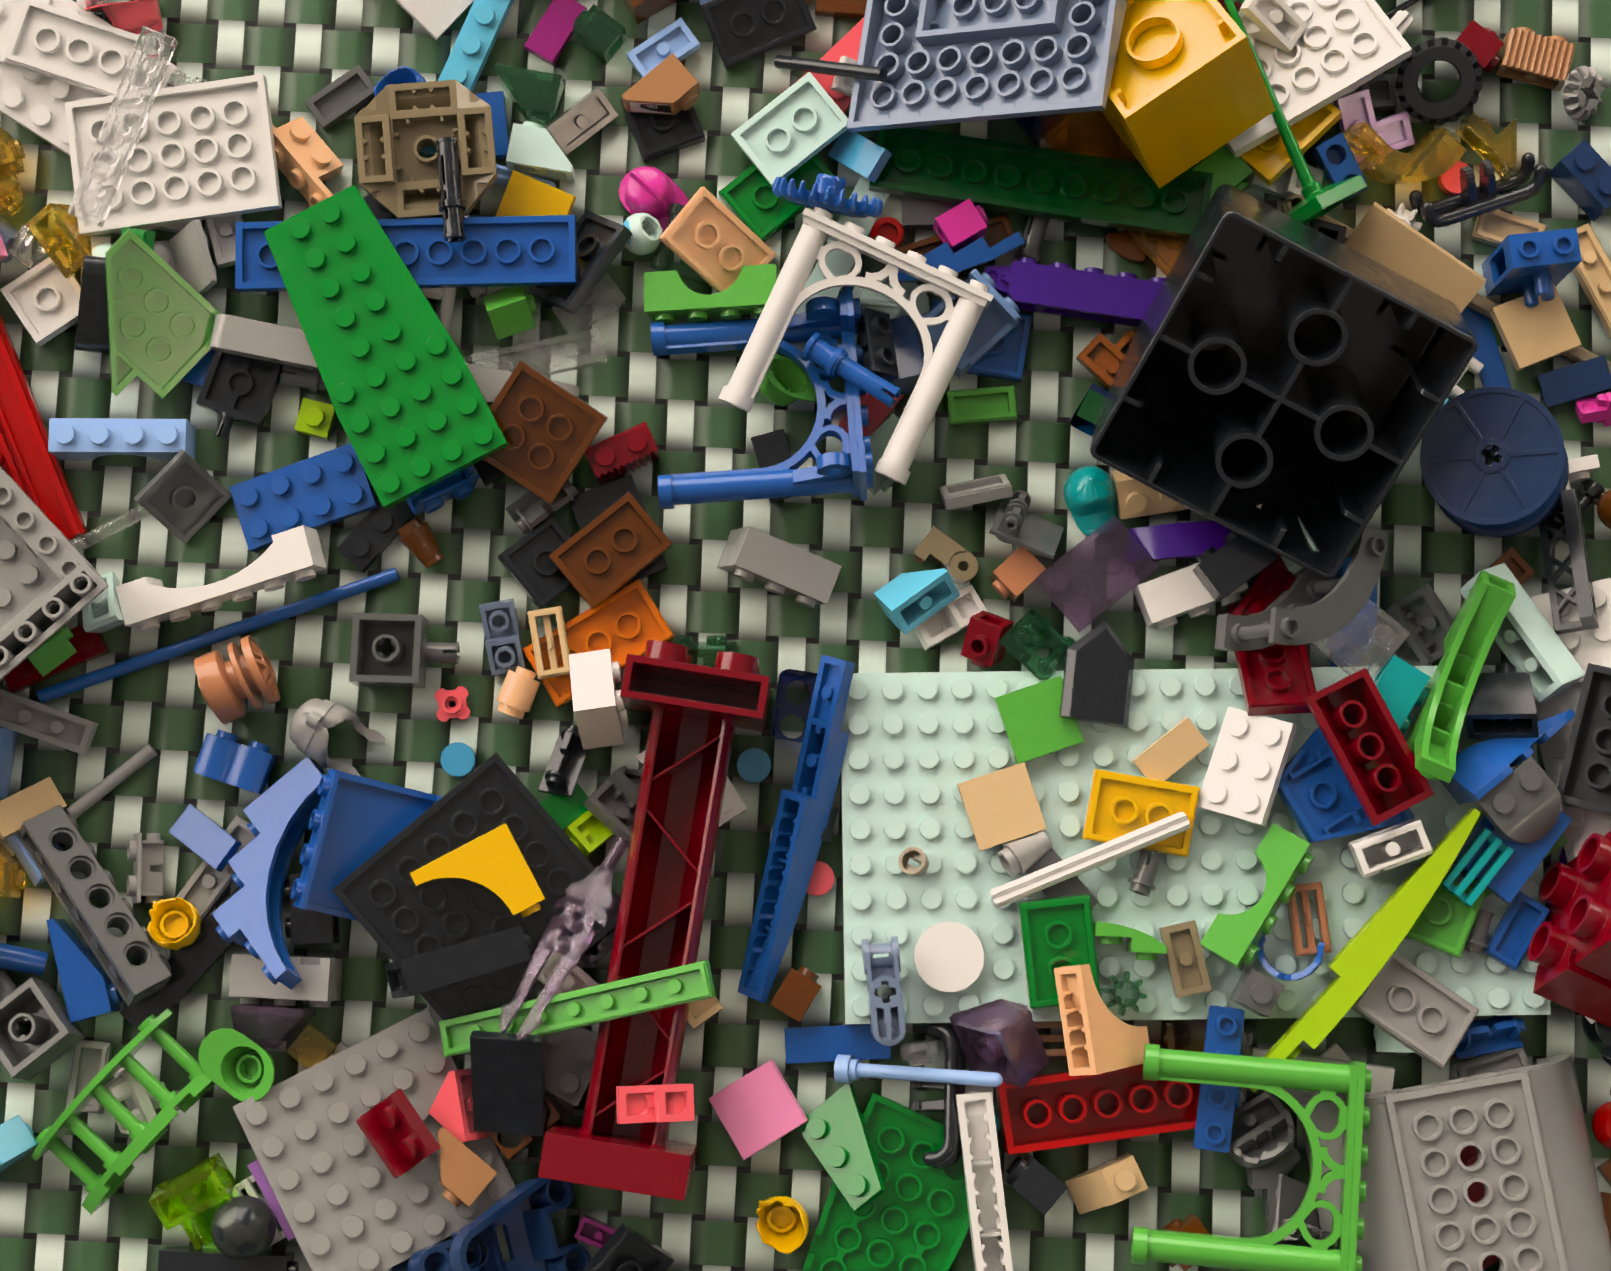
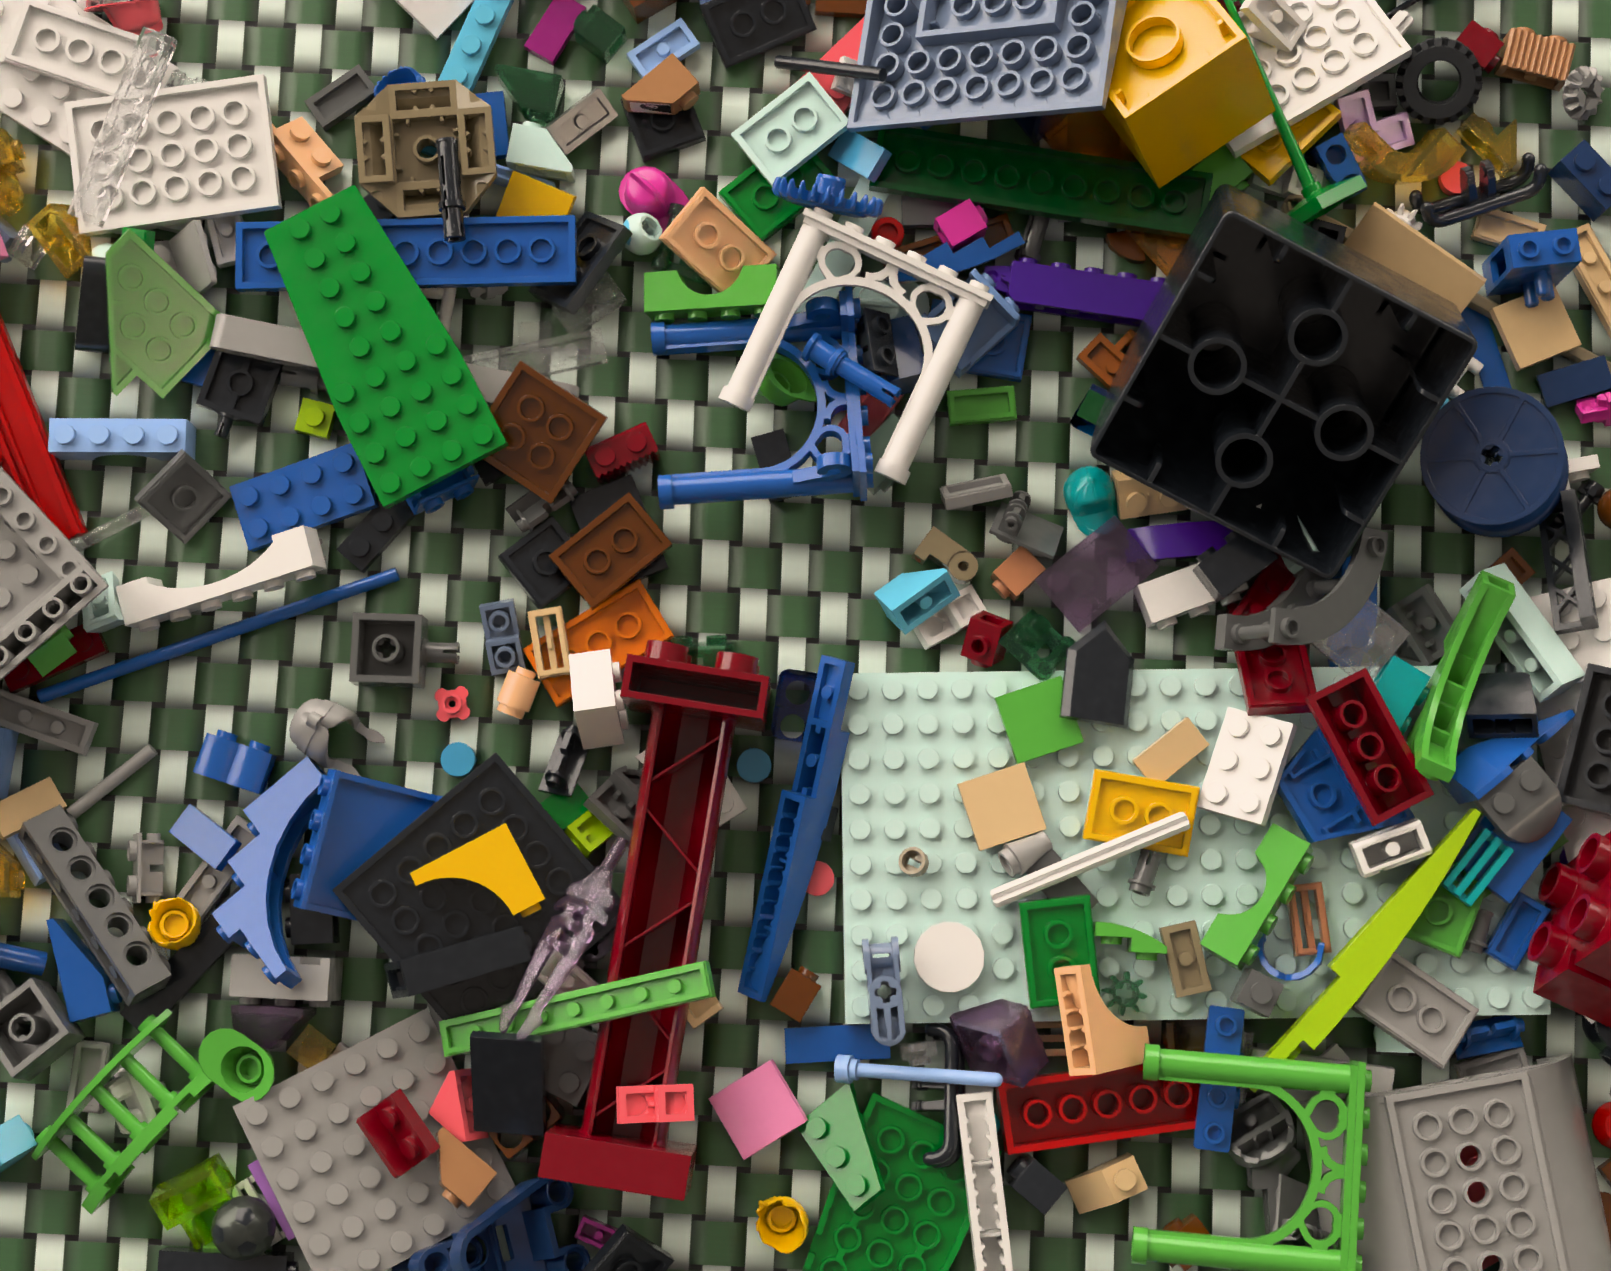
white plate [0,252,81,347] -> none
nougat wheel [194,635,280,725] -> none
reddish brown cone [397,516,444,569] -> none
bright green brick [483,286,538,340] -> none
light grey wedge [717,526,842,608] -> none

